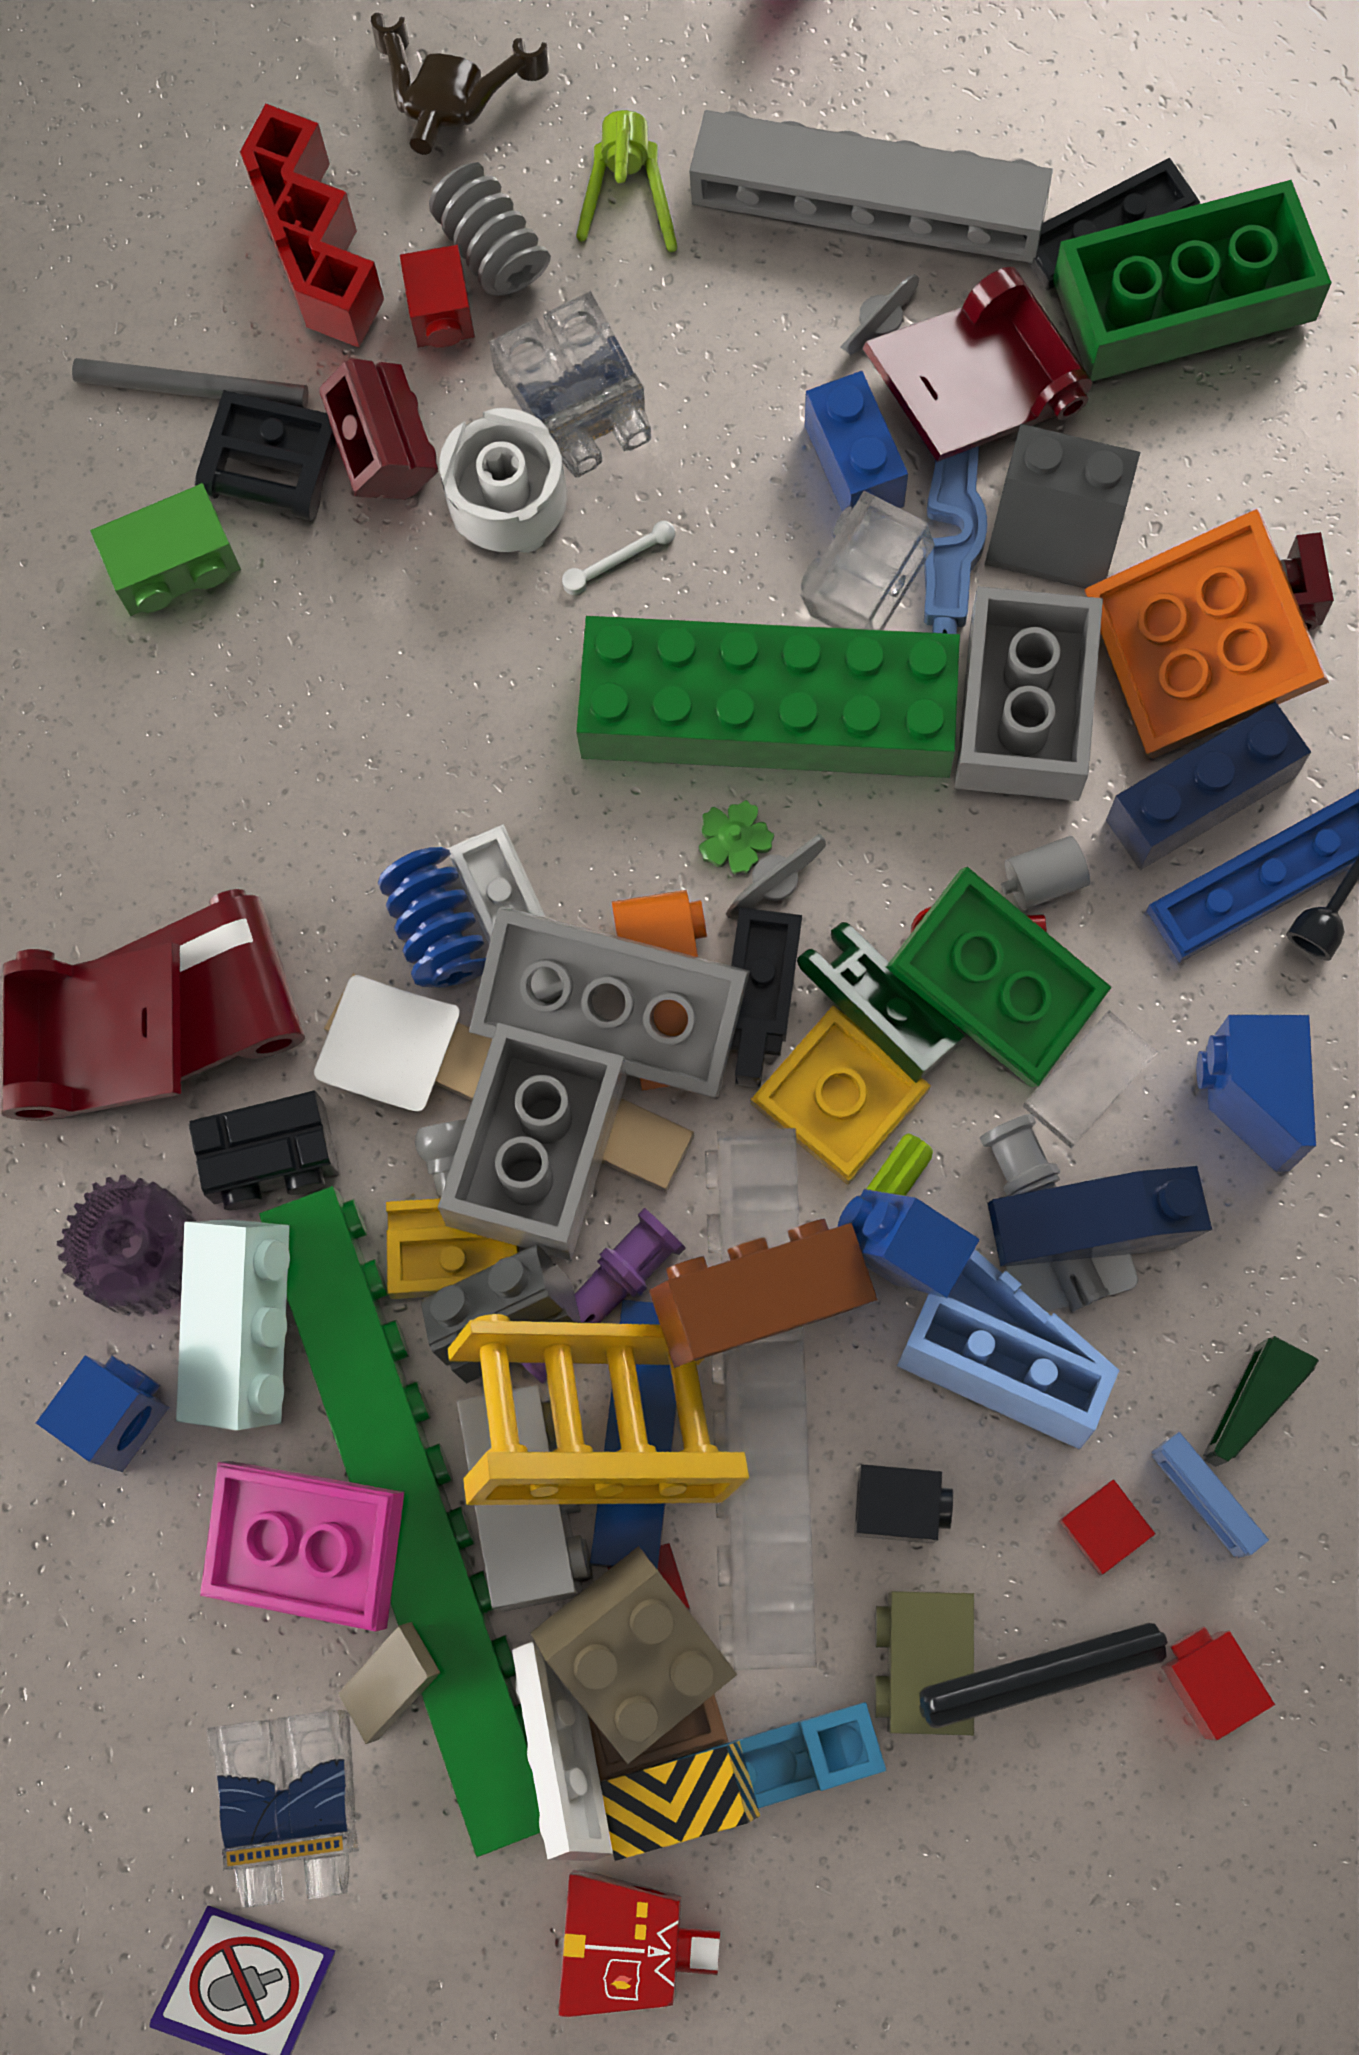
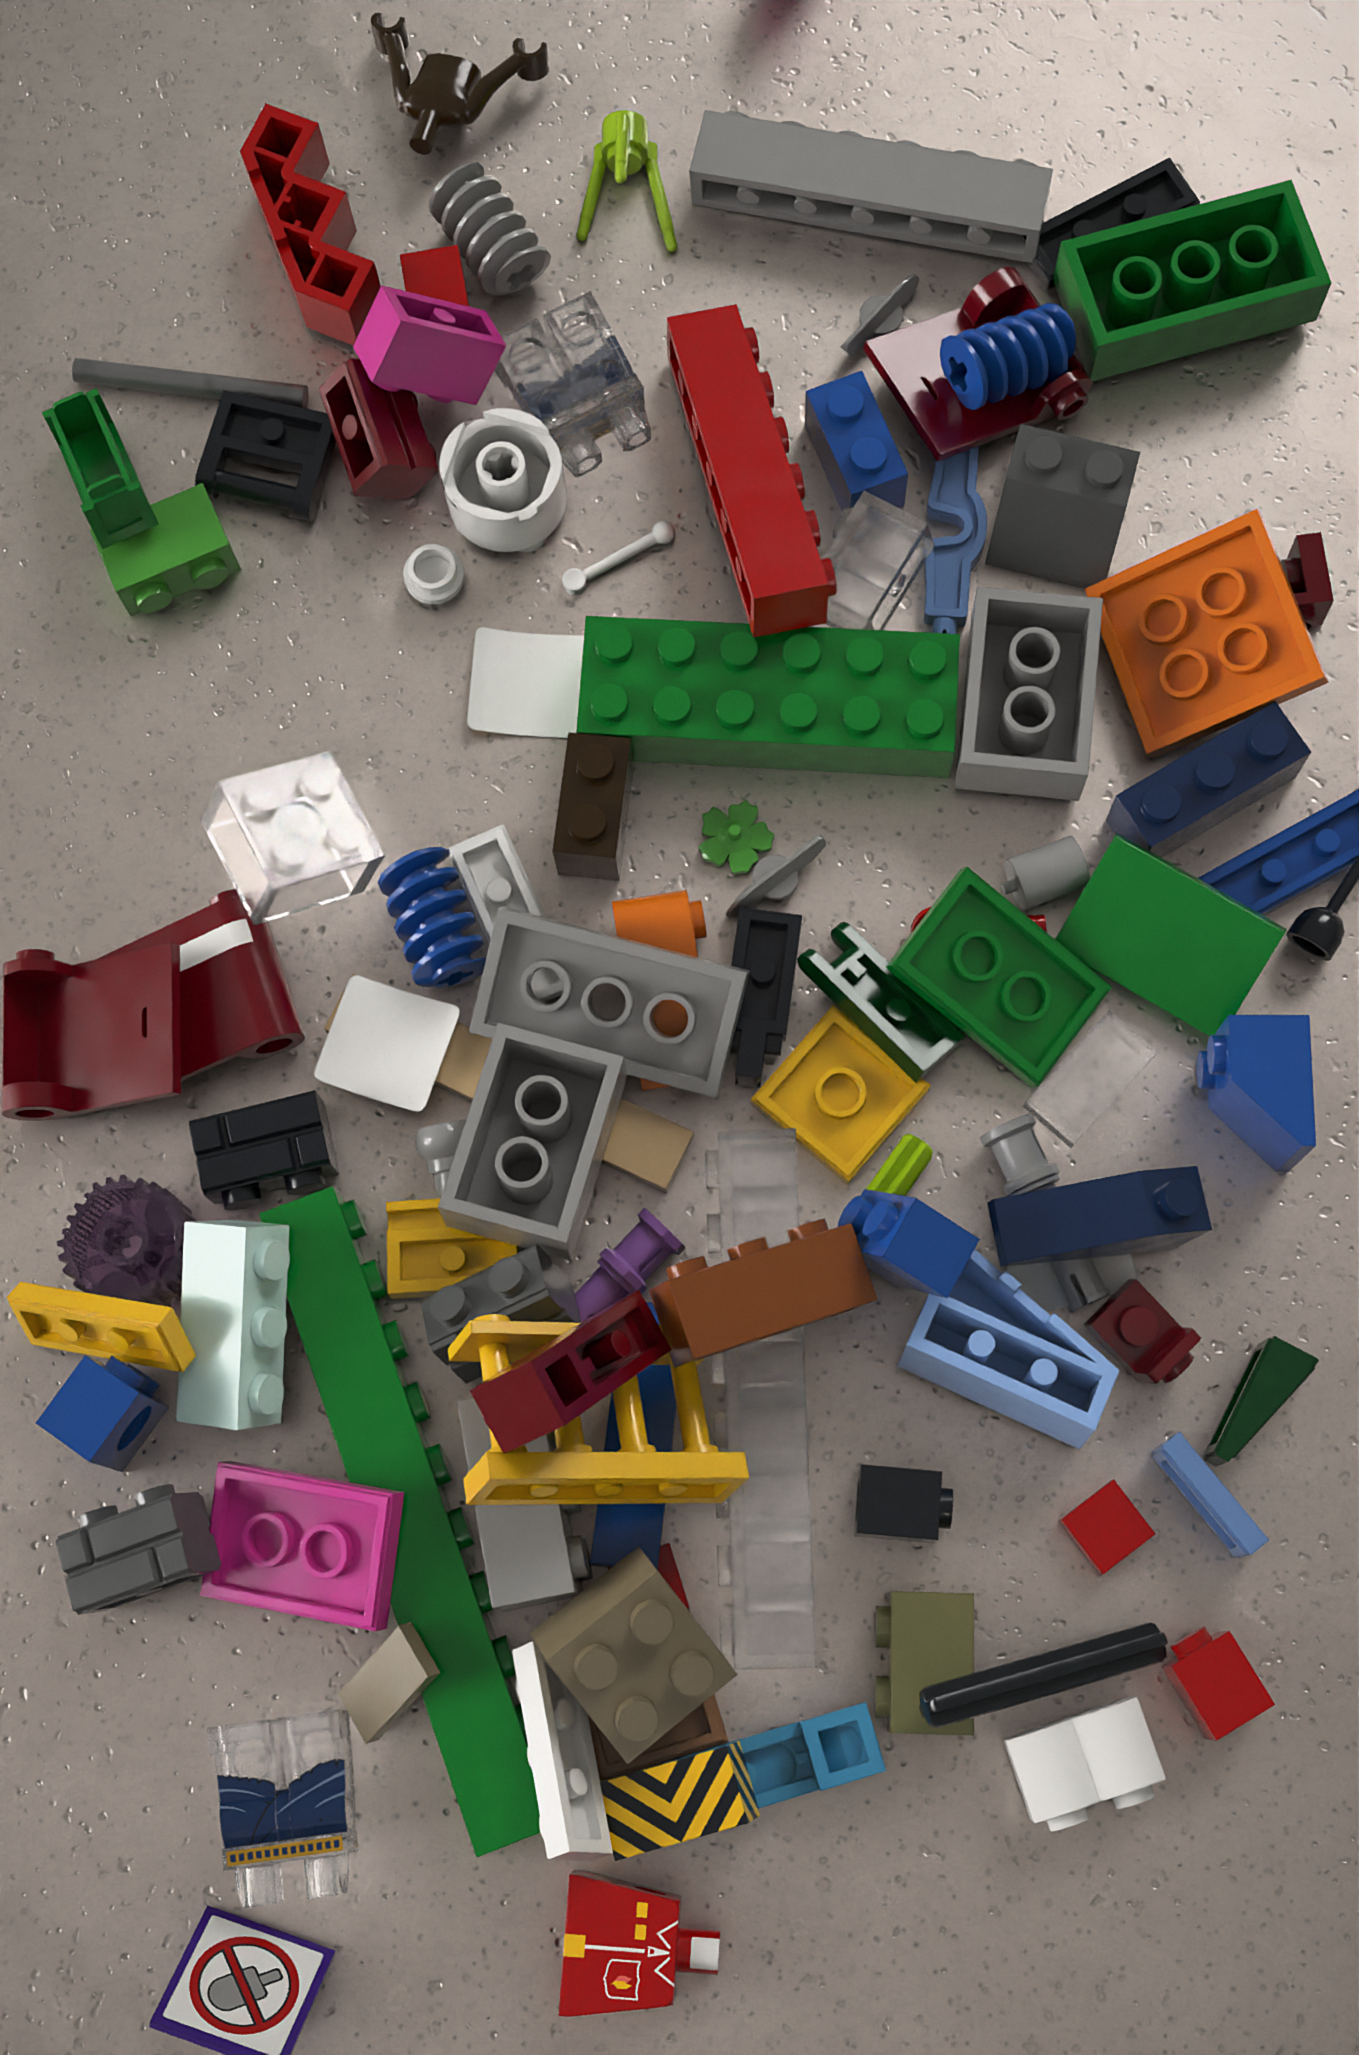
none -> yellow tile [7,1282,196,1372]
none -> green container [42,388,159,549]
none -> dark grey brick [55,1484,222,1615]
none -> clear brick [200,751,385,925]
none -> dark pink brick [353,285,507,405]
none -> white plate [403,544,465,604]
none -> white sticker [467,627,584,738]
none -> dark red slope [470,1290,672,1454]
none -> dark brown brick [552,732,634,881]
none -> red brick [667,304,837,638]
none -> blue piece [940,303,1076,411]
none -> white brick [1003,1696,1166,1831]
none -> green tile [1055,833,1287,1036]
none -> dark red bracket [1083,1279,1201,1384]

